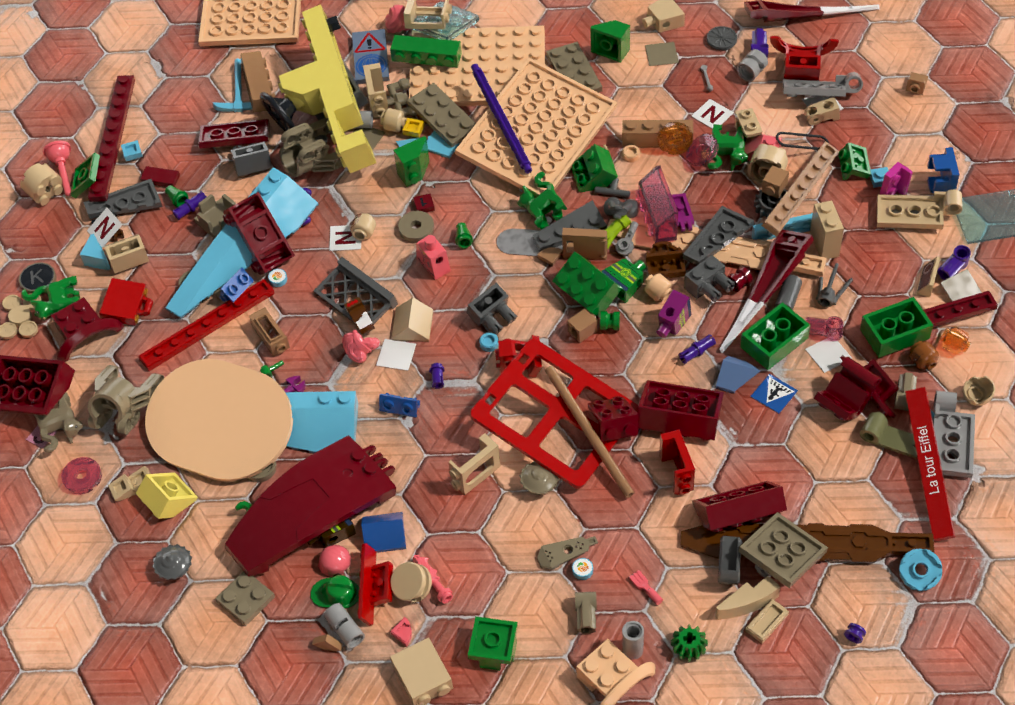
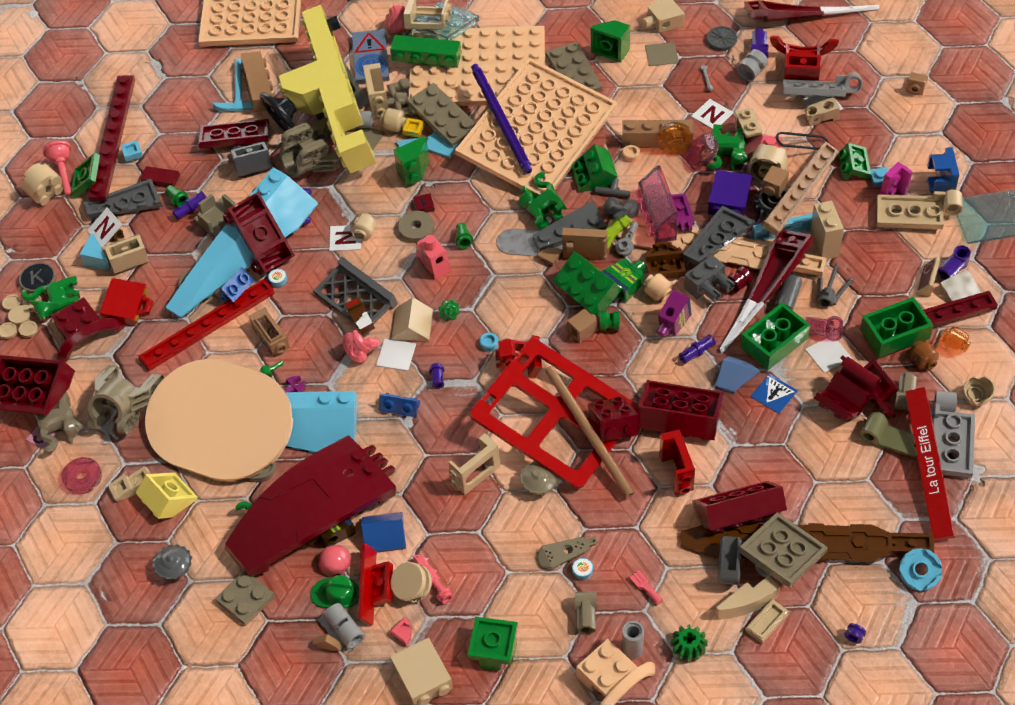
dark grey brick [467,282,518,335] -> none
none -> green plant [438,299,460,321]
none -> dark purple brick [708,170,752,216]

